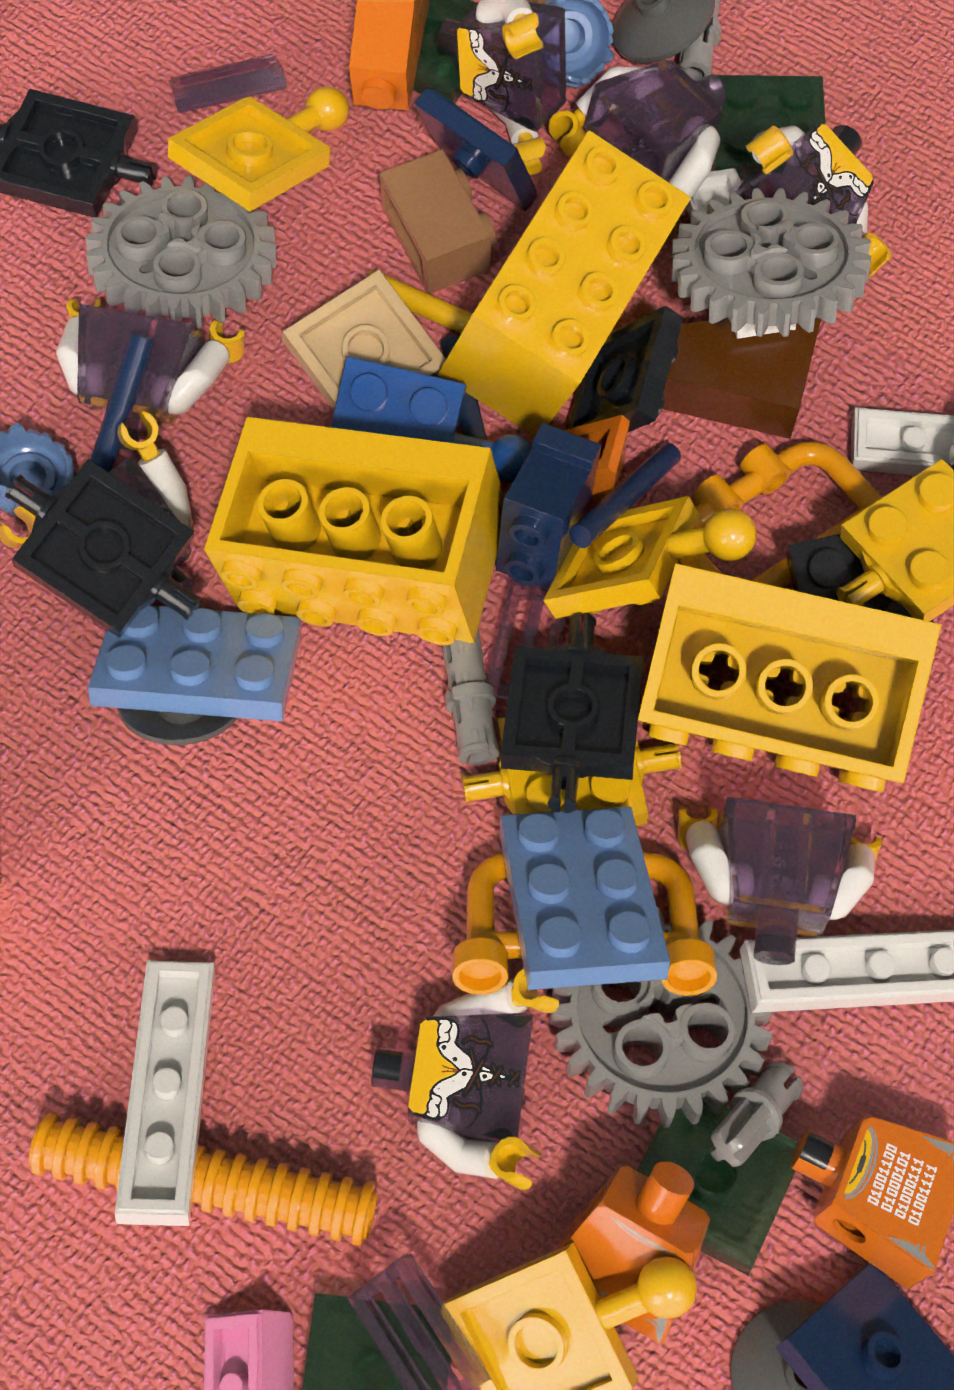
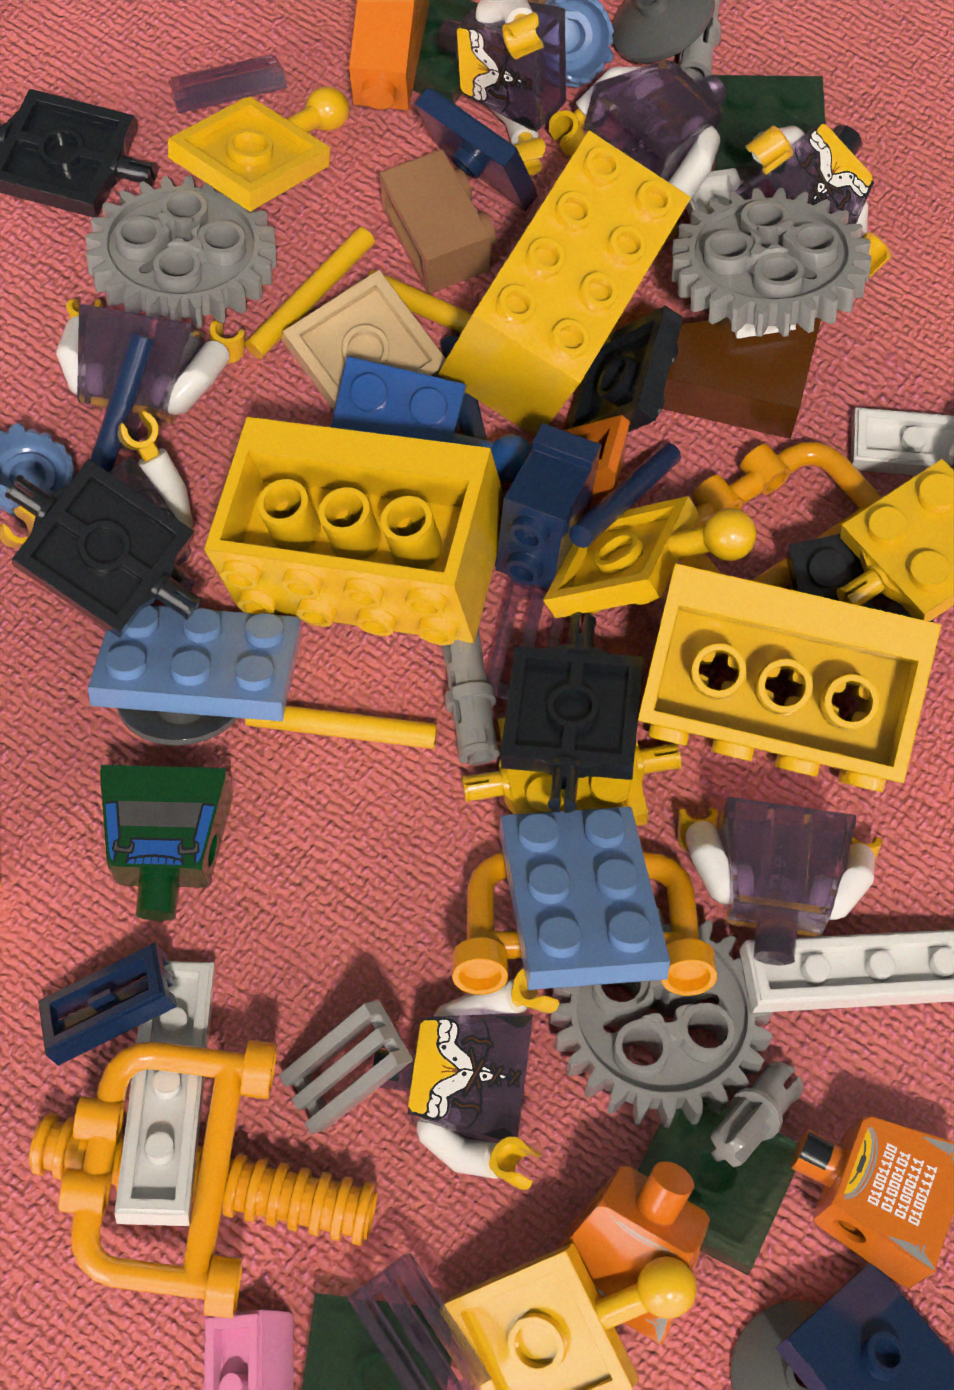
none -> dark blue tile [38,942,177,1066]
none -> light orange bar [59,1039,277,1319]
none -> dark green torso [100,765,233,921]
none -> yellow bar [245,227,375,359]
none -> yellow bar [245,705,438,749]
none -> light grey tile [279,1000,413,1135]

